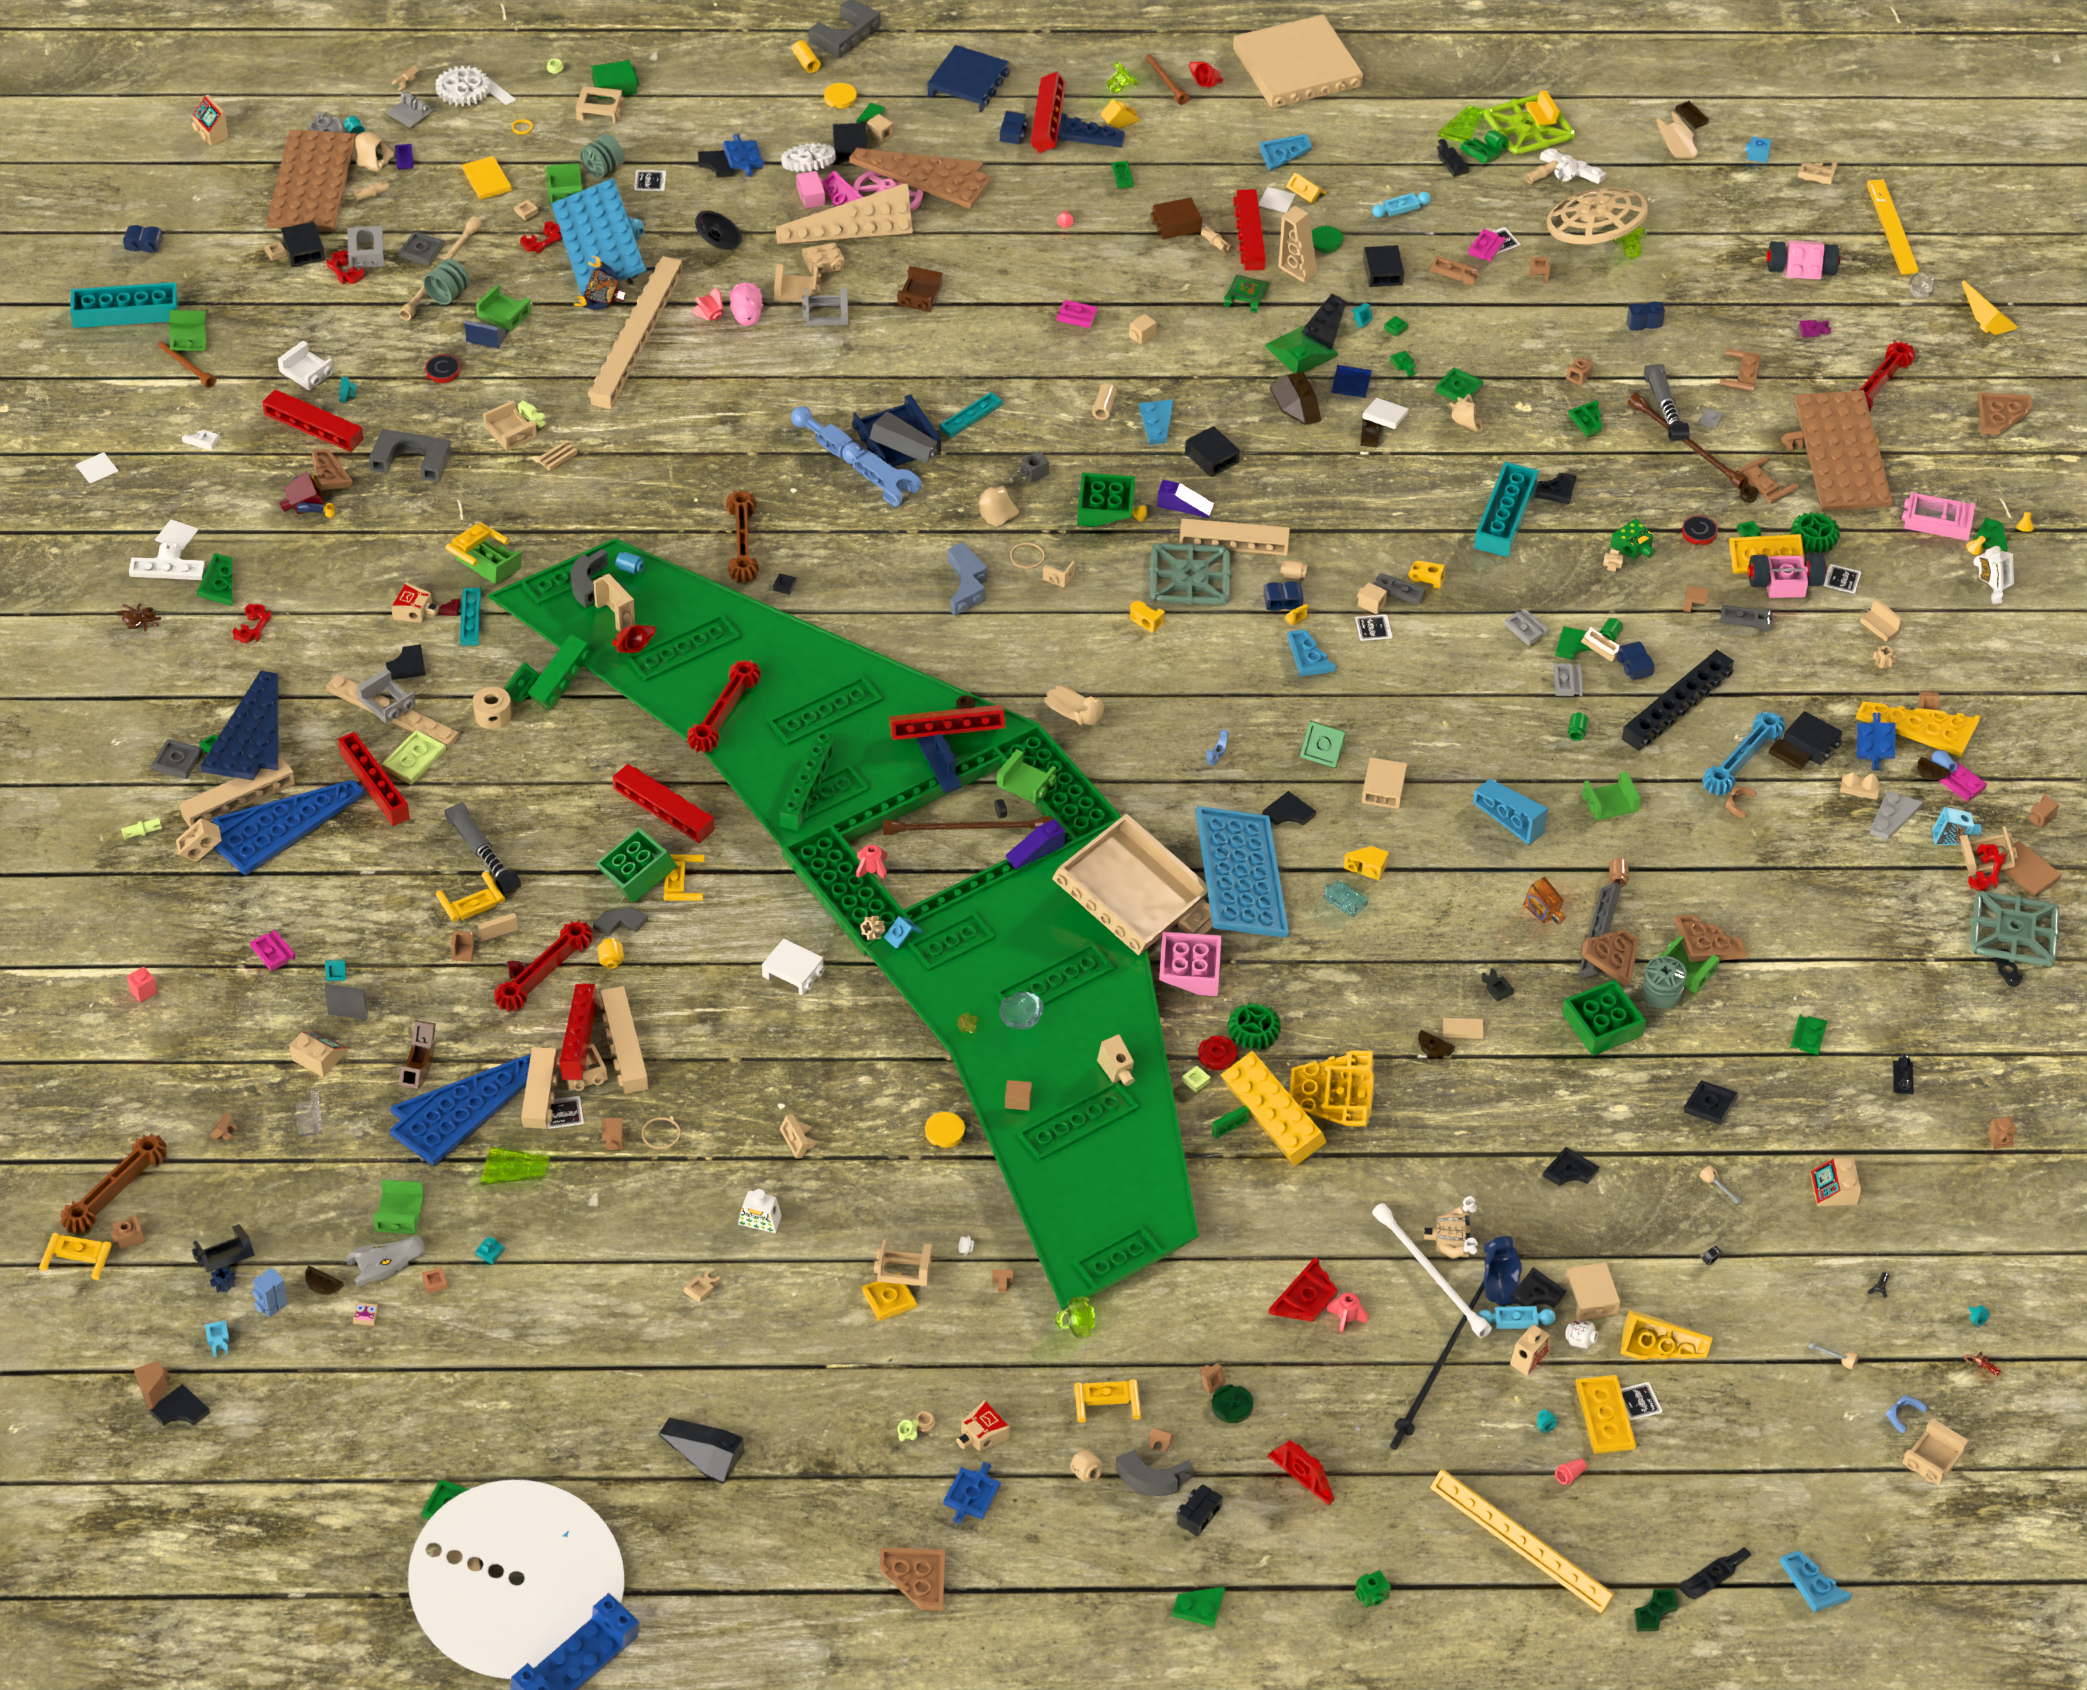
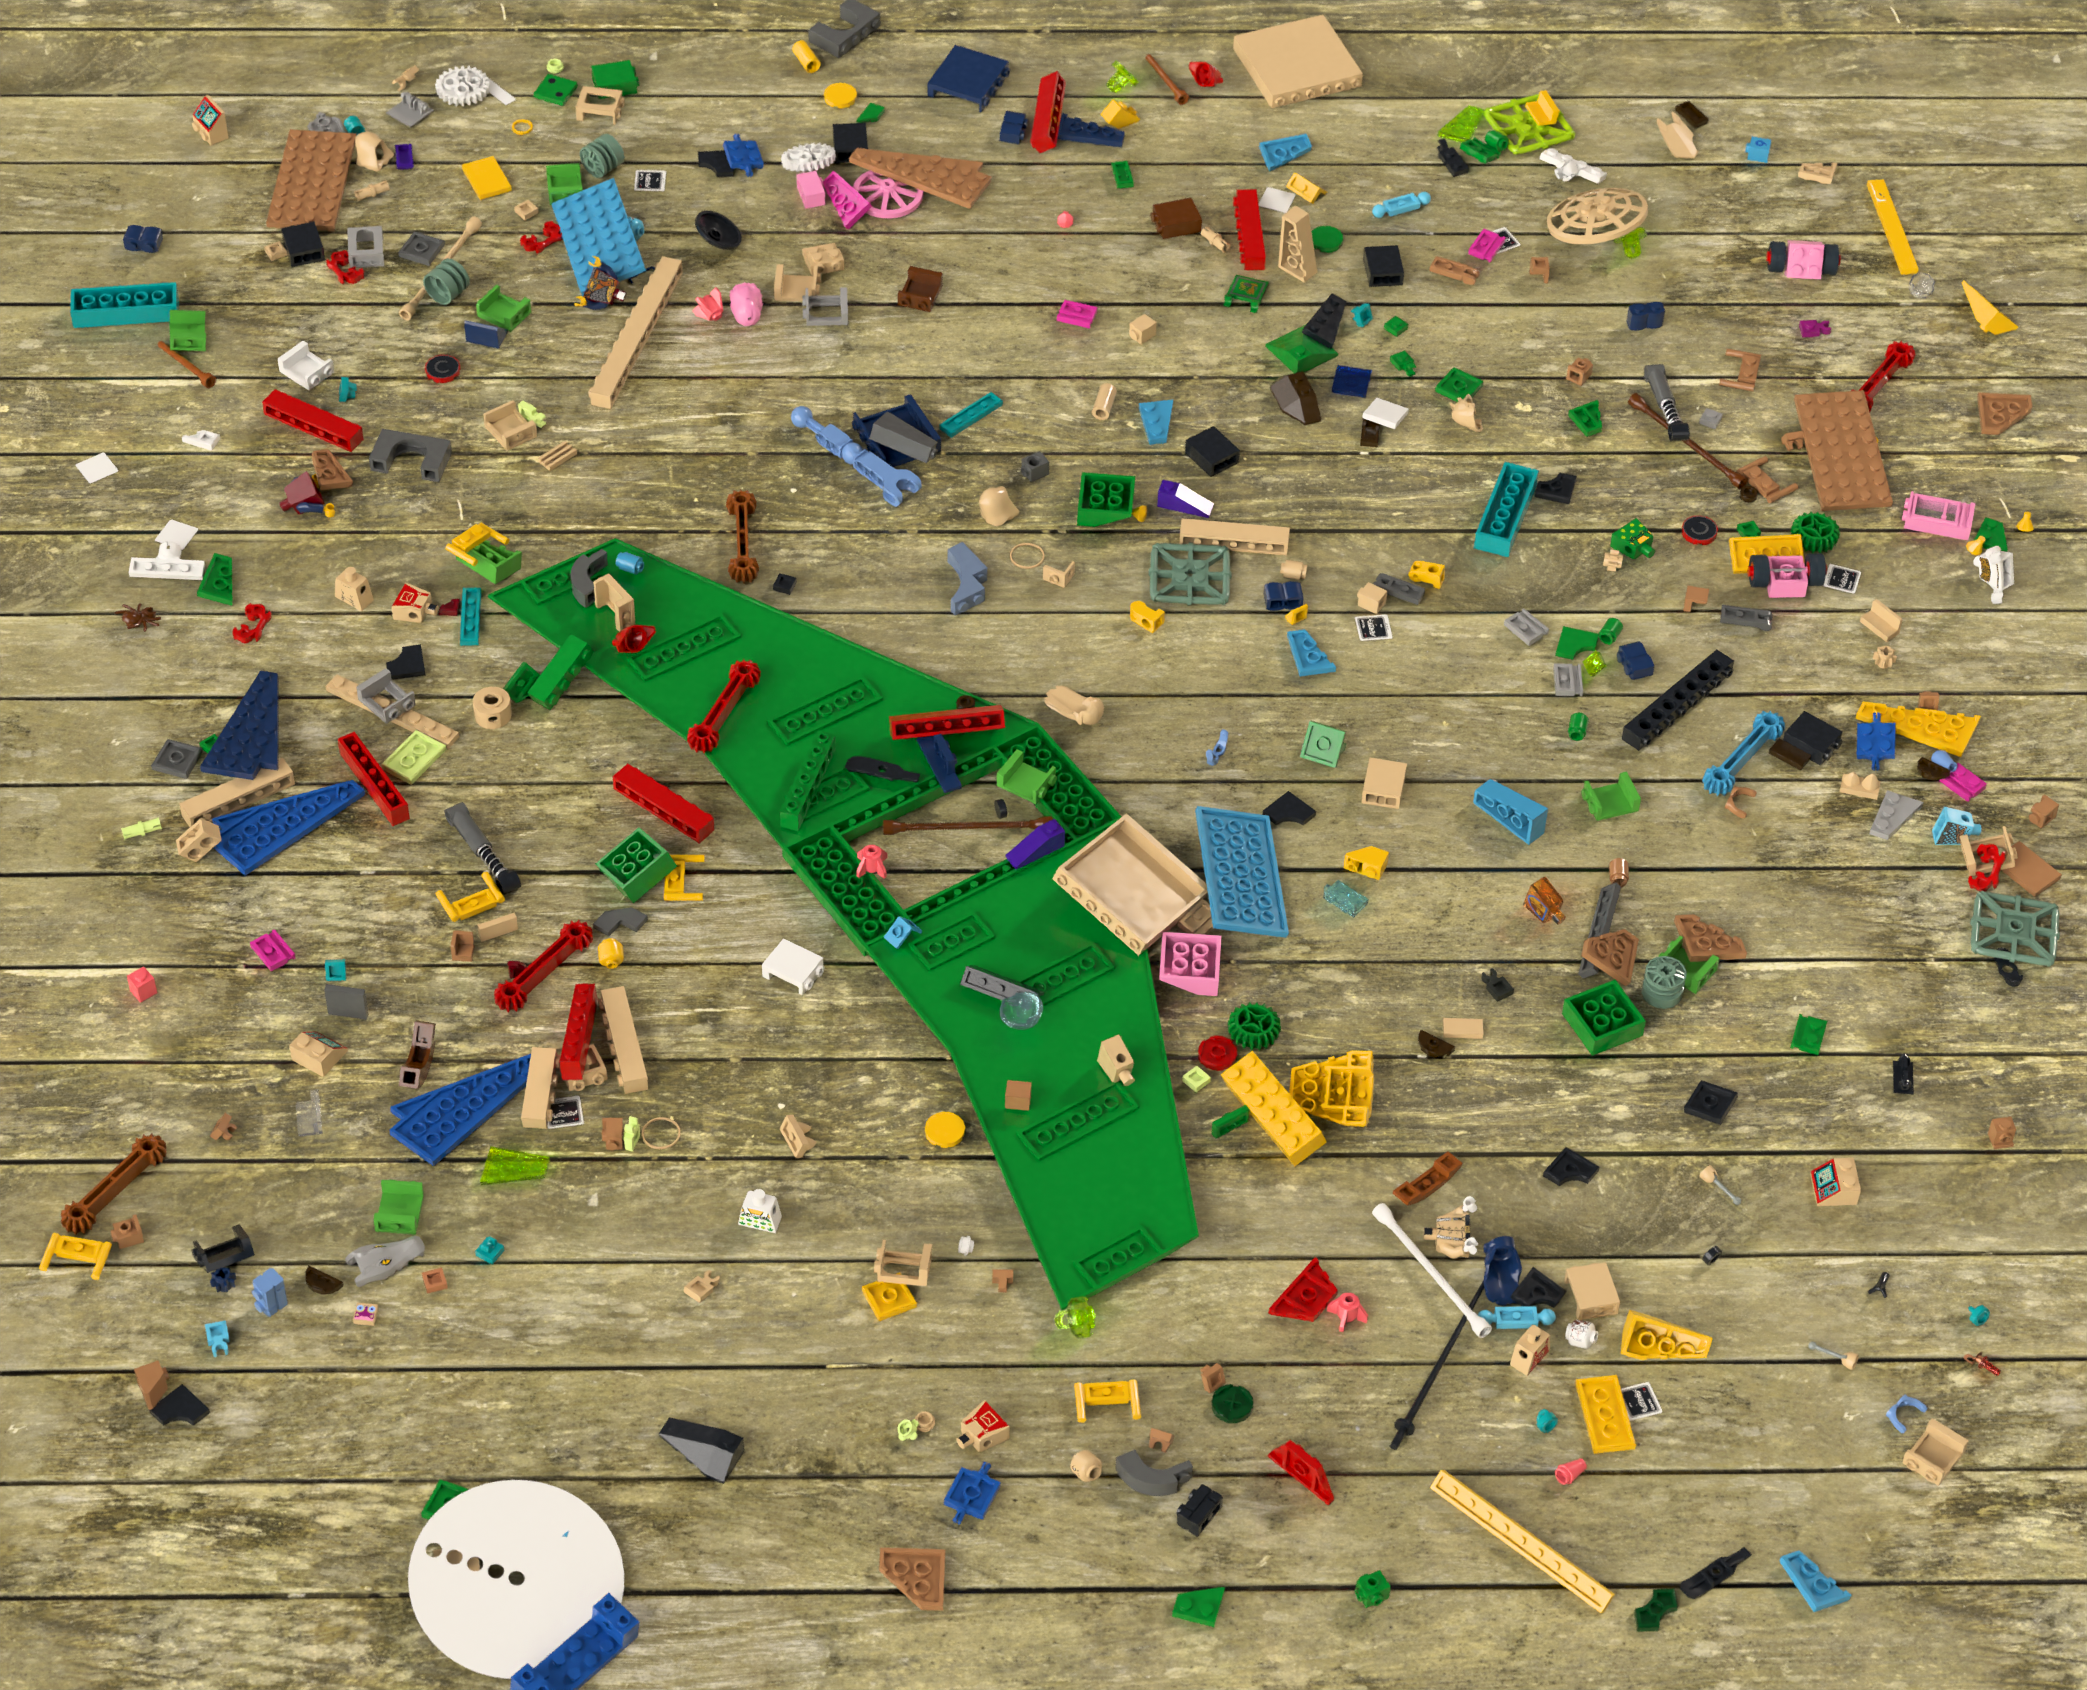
tan wing [776,183,913,245] -> none
tan gear [861,916,885,940] -> none
tan brick [867,114,893,144] -> none
clear yellow plate [957,1012,978,1033] -> none
tan pin [1526,160,1558,184] -> none
tan tile [1581,627,1619,662] -> none
none -> tan torso [335,567,374,611]
none -> green tile [533,74,578,106]
none -> yellowish green plate [622,1116,640,1152]
none -> black piece [845,756,920,783]
none -> panel [960,965,1044,1012]
none -> dark orange slope [1392,1152,1463,1206]
none -> clear neon green plate [1582,651,1607,677]

